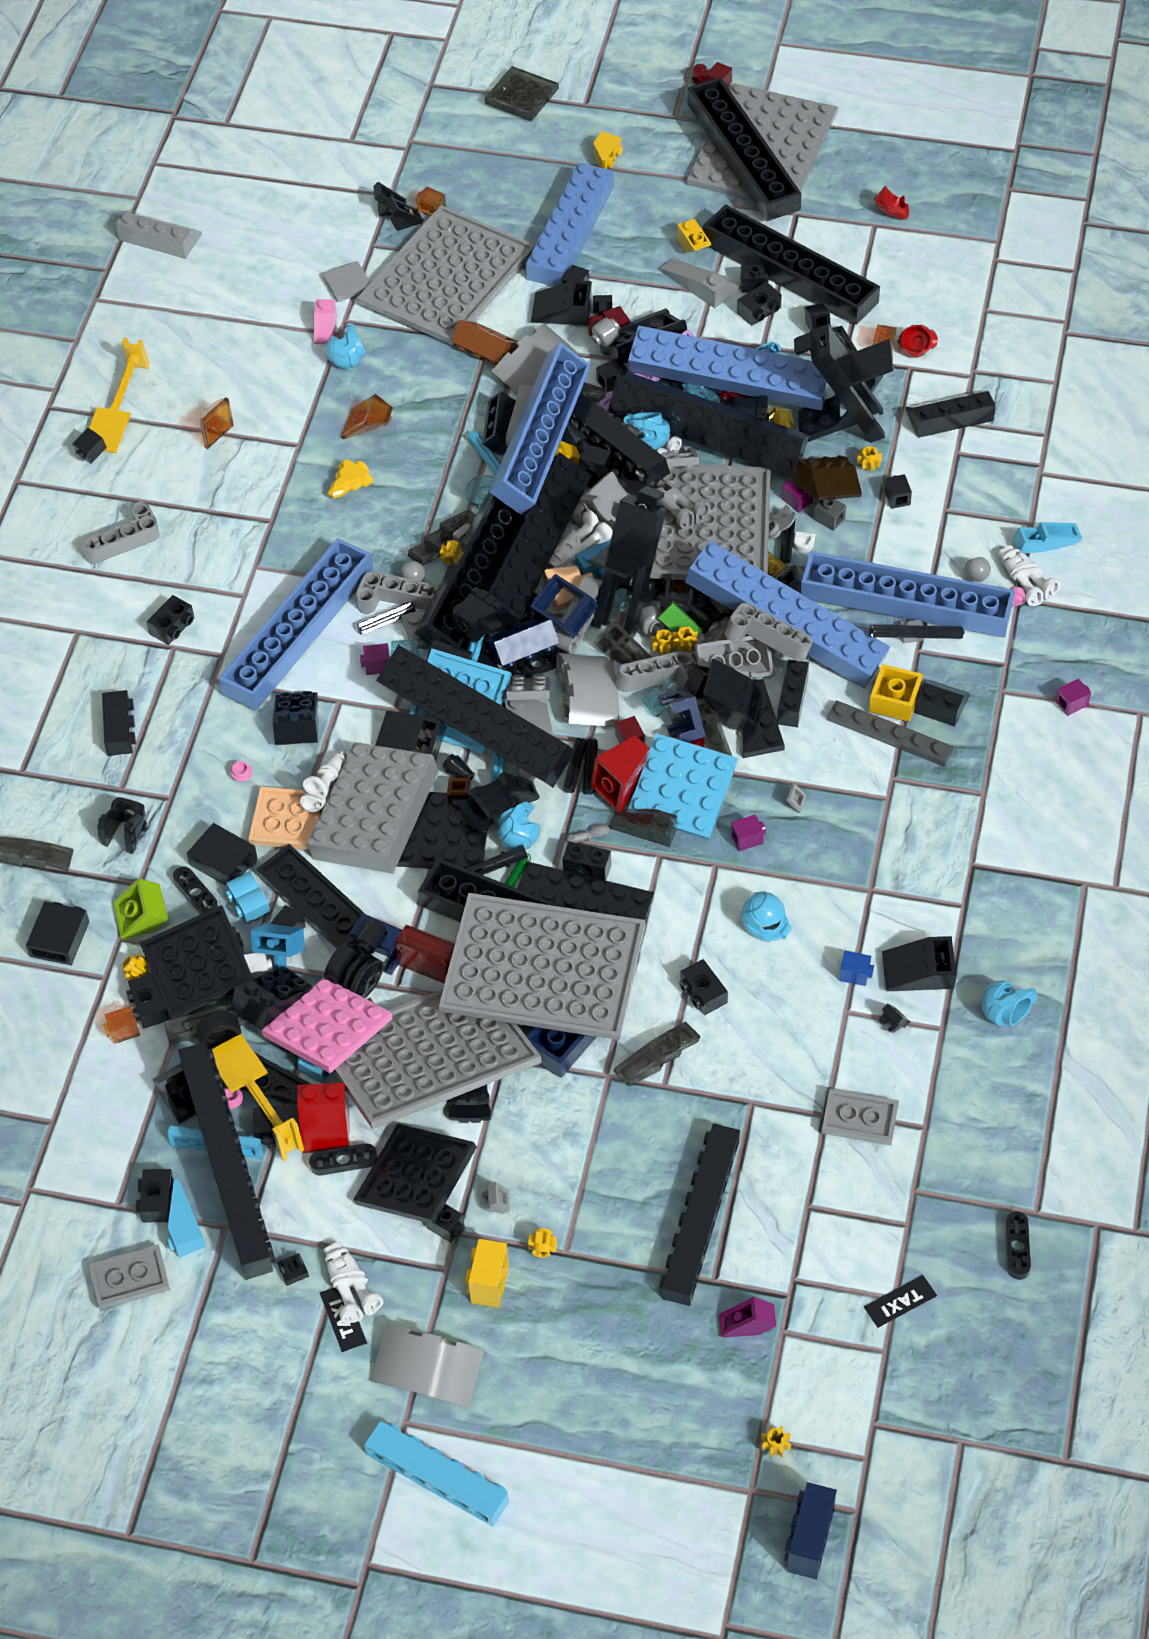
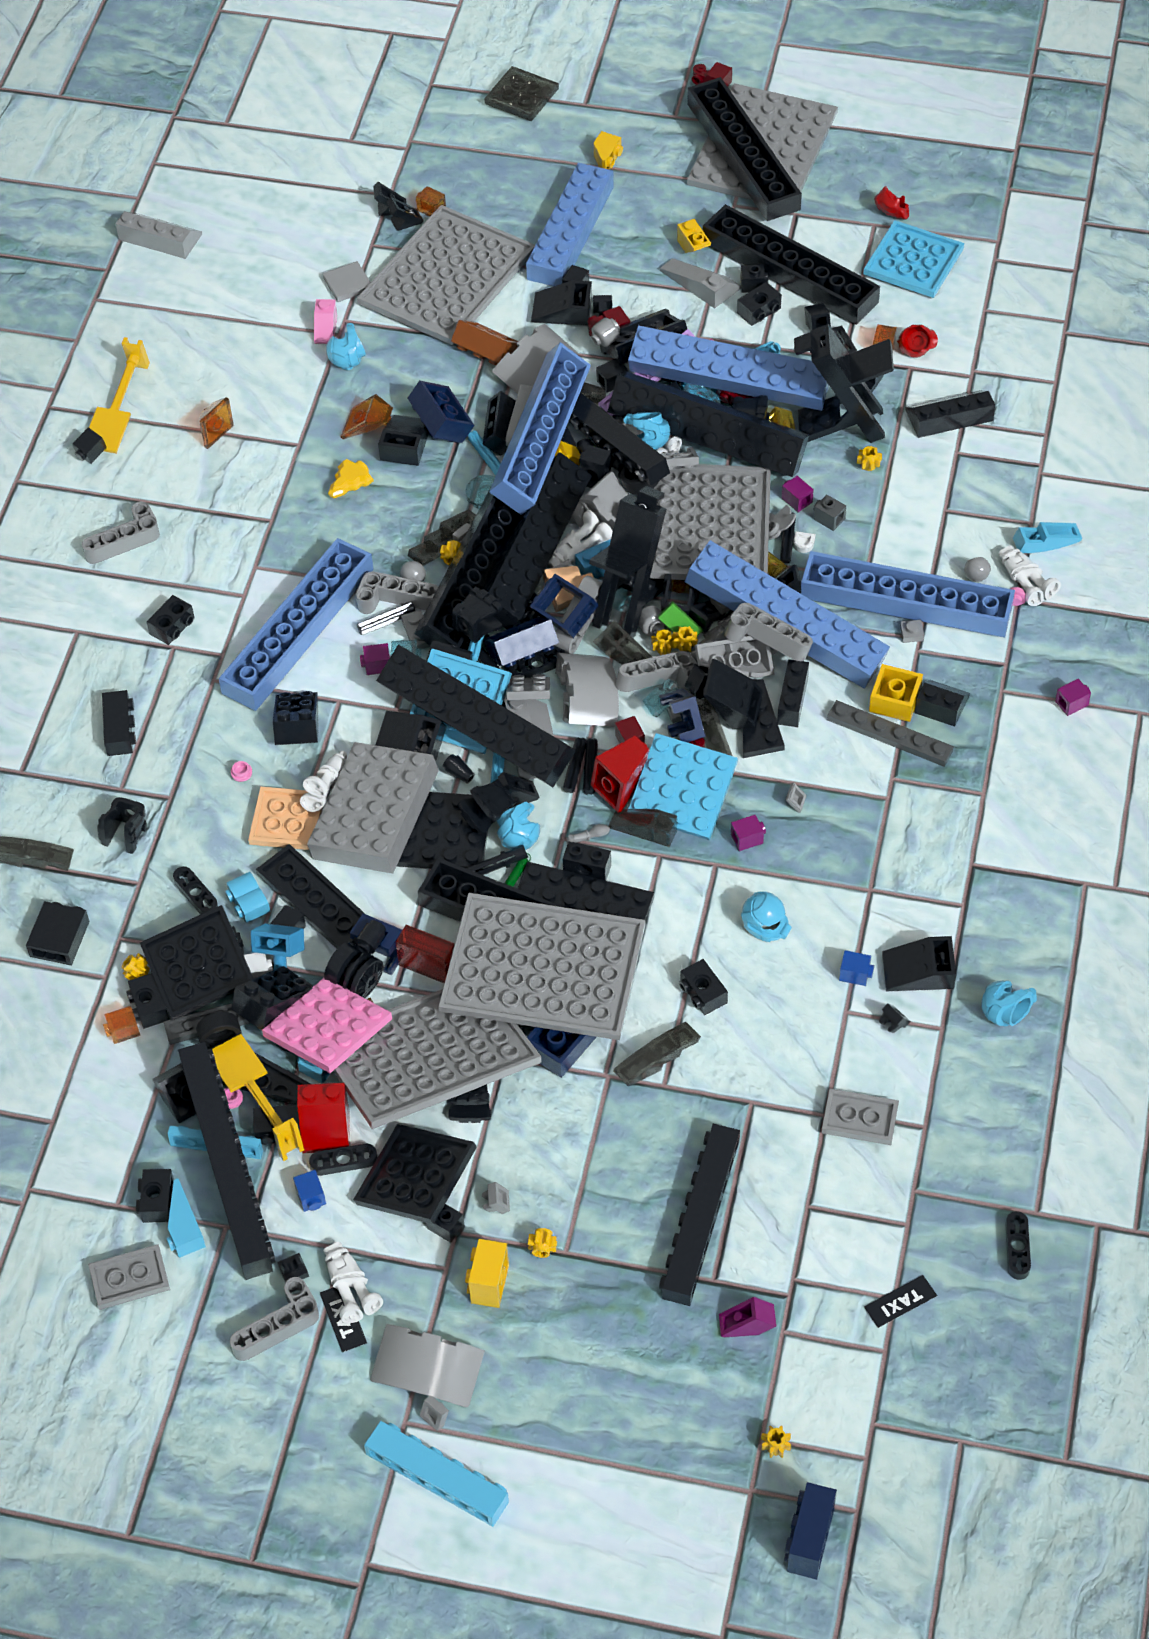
lime slope [113,878,168,940] -> none
black brick [187,823,257,886] -> none
reddish brown slope [447,777,471,797] -> none
light grey piece [656,483,710,529] -> none
dark brown slope [792,455,862,501] -> none
black axle [868,625,965,639] -> none
black brick [884,474,912,509] -> none
none -> light grey beam [230,1277,319,1361]
none -> blue brick [293,1170,326,1212]
none -> black slope [378,415,429,466]
none -> dark blue brick [407,380,475,443]
none -> light grey plate [420,1395,449,1431]
none -> medium azure plate [863,220,964,298]

